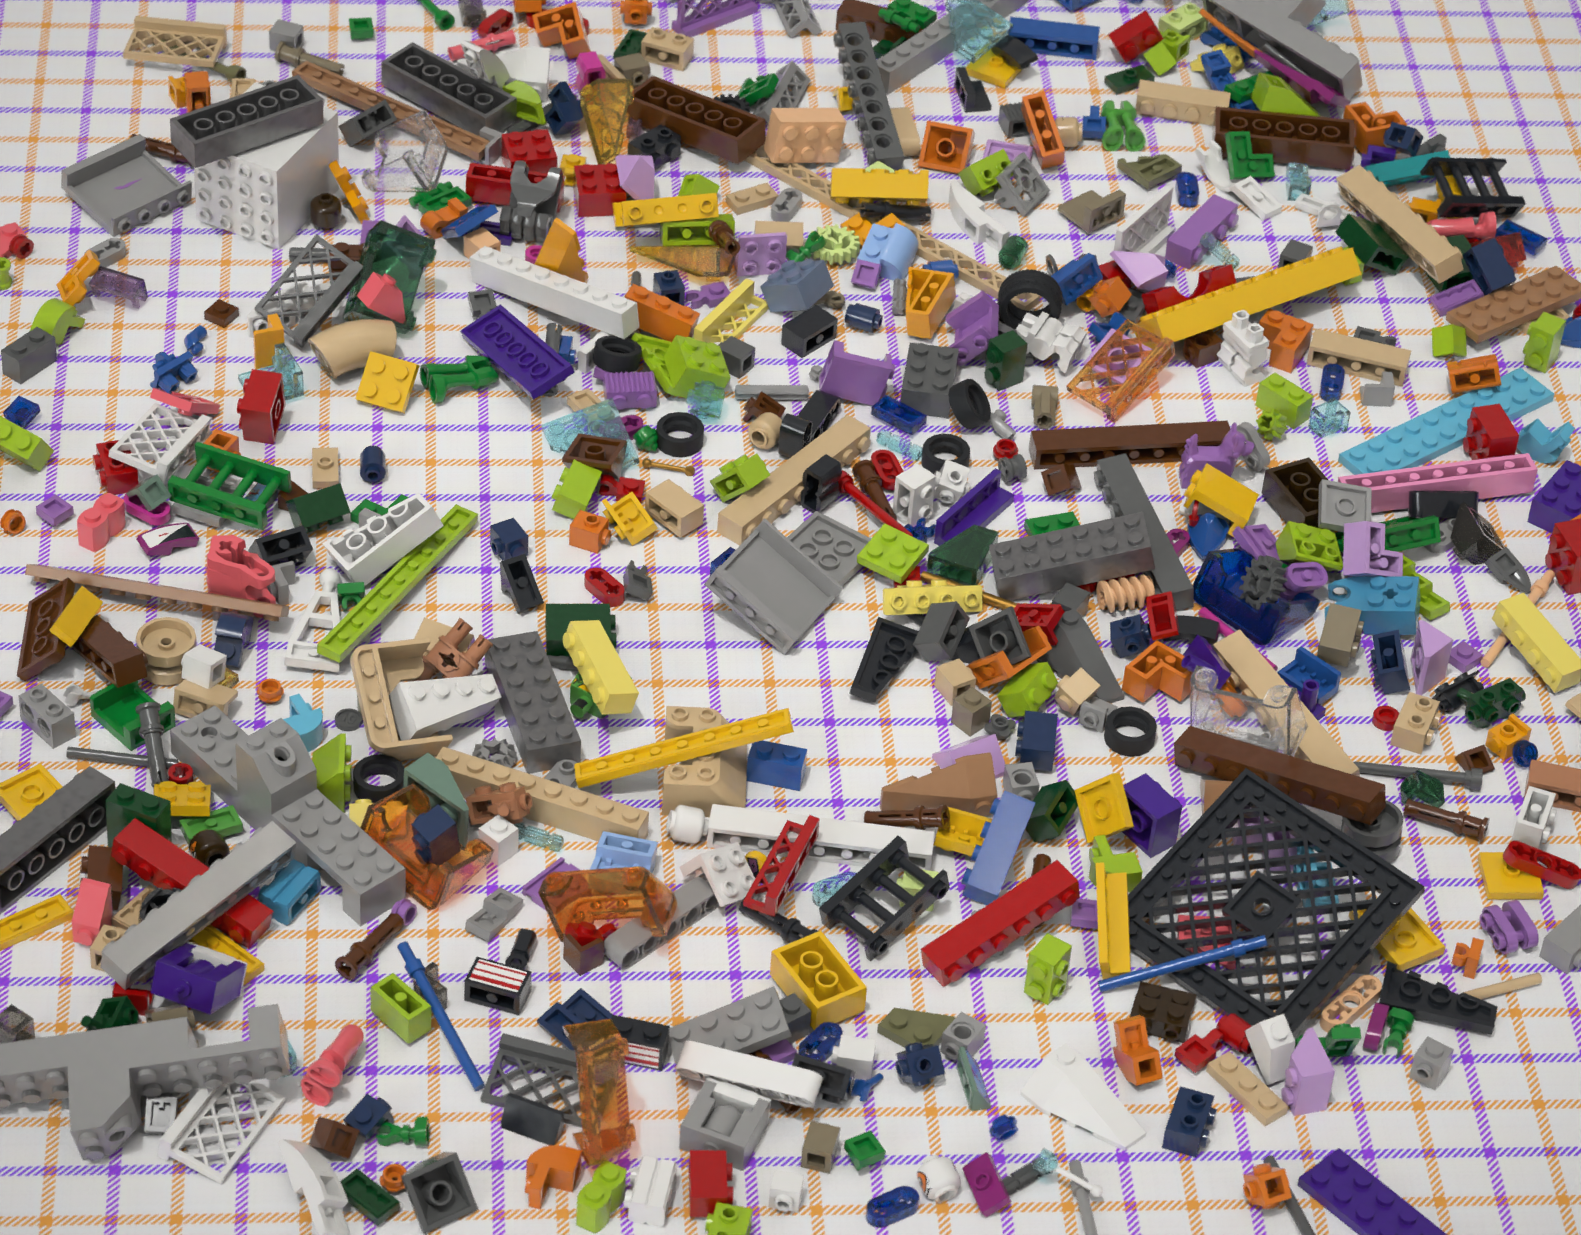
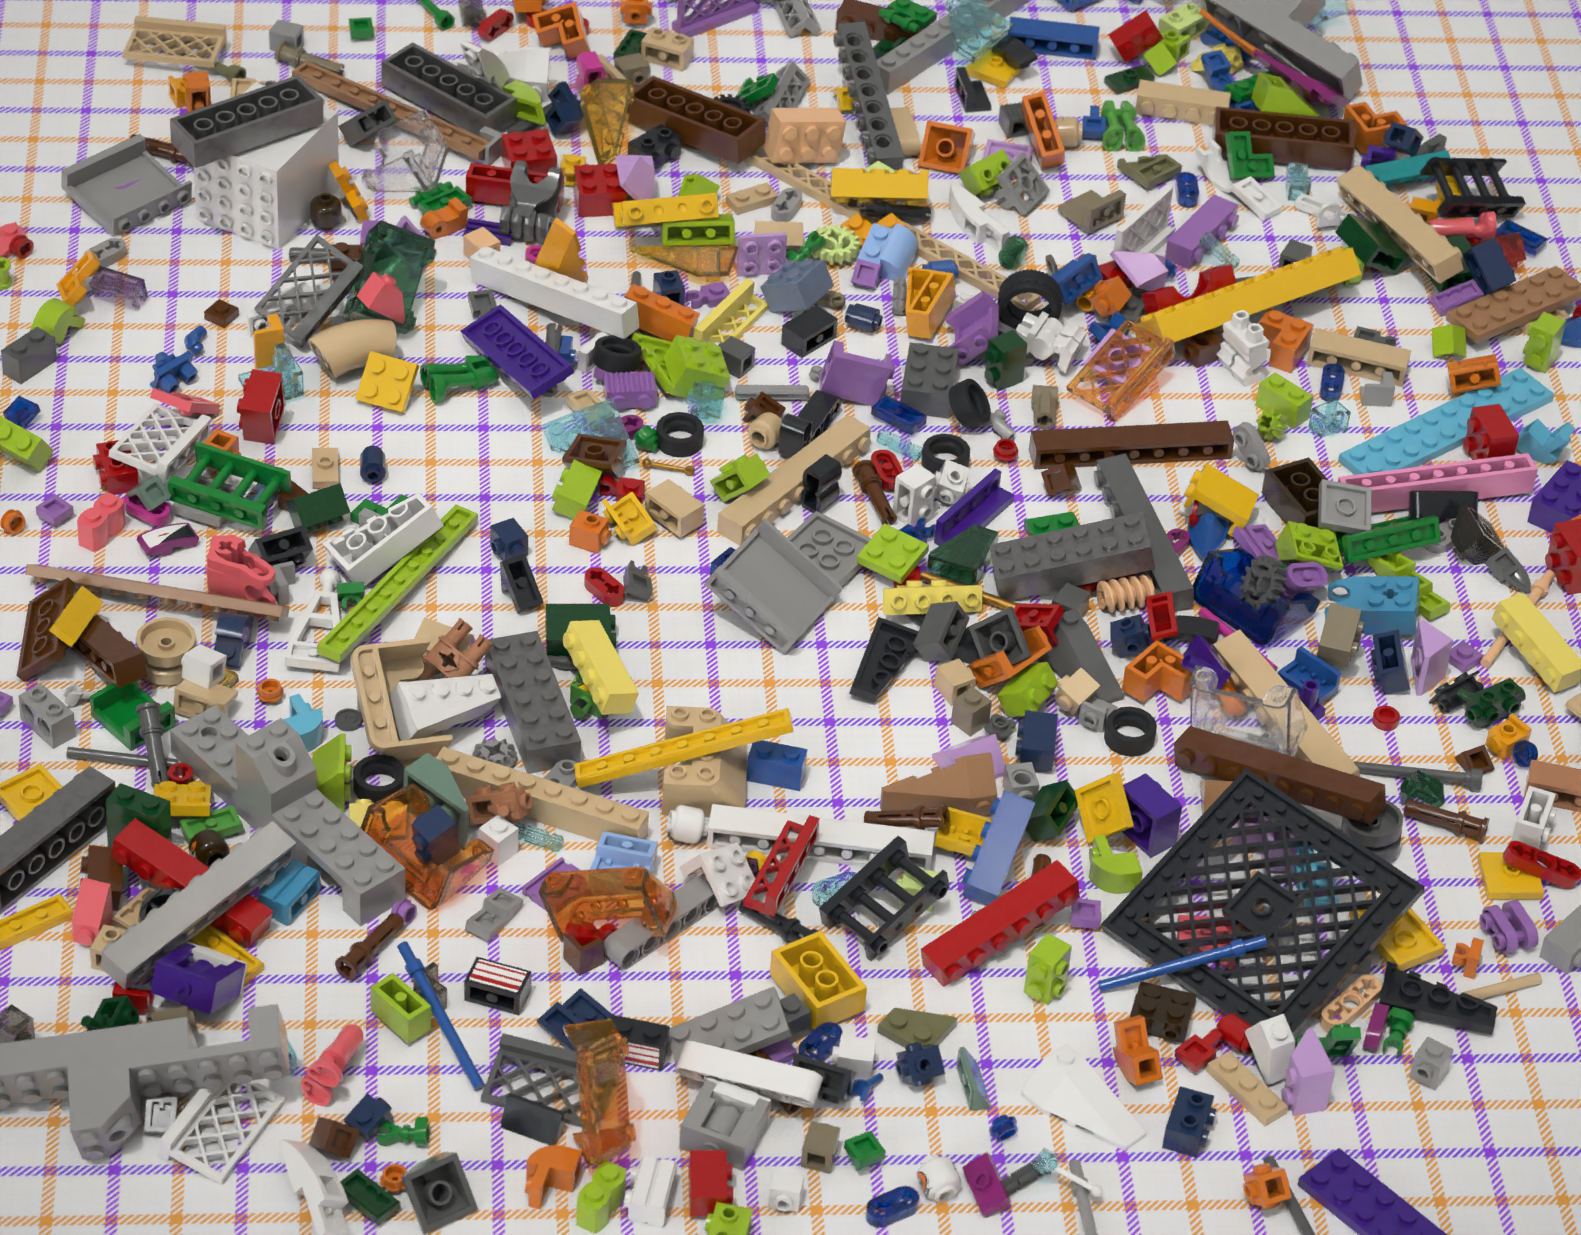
blue plate [441,204,498,239] -> none
coral pin [448,30,516,61] -> none
black bar [505,928,537,970] -> none
bush [626,117,642,138] -> none
reddish brown pin [708,220,740,255] -> none
red piece [838,470,913,537] -> none
light grey brick [940,1012,986,1061] -> none
dark grey wheel [998,454,1027,483] -> none
yellow fence [1096,862,1131,979] -> none
medium lavender animal [1178,422,1254,489] -> none
lavender brick [1343,521,1403,577] -> none
tan brick [1390,692,1442,755] -> none

